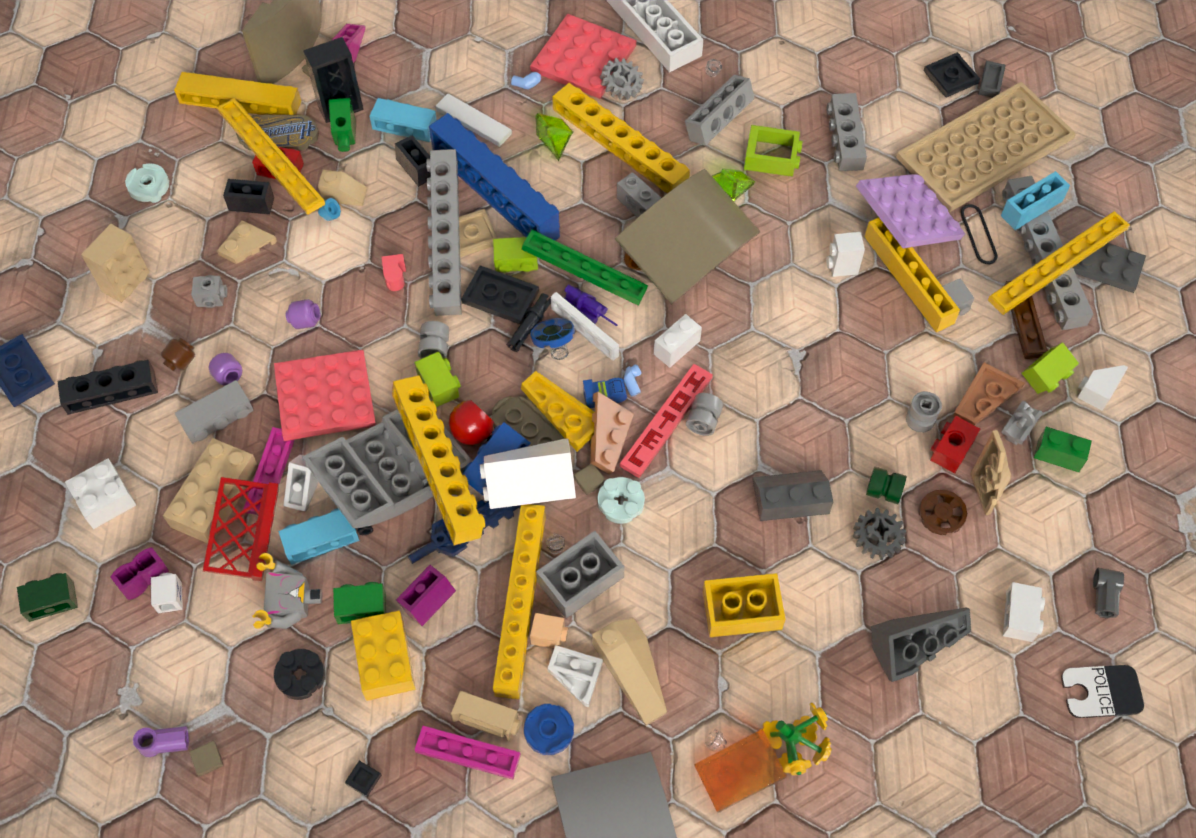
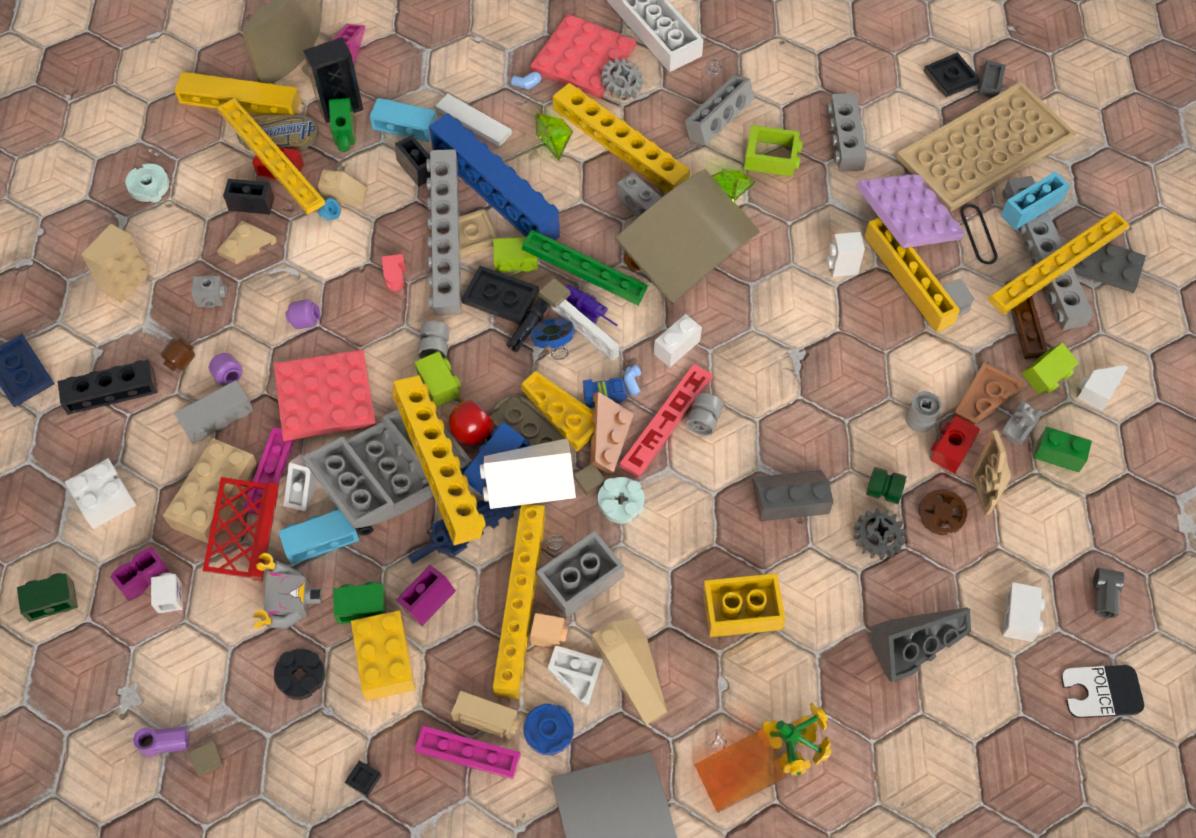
none -> dark tan tile [539,278,570,308]

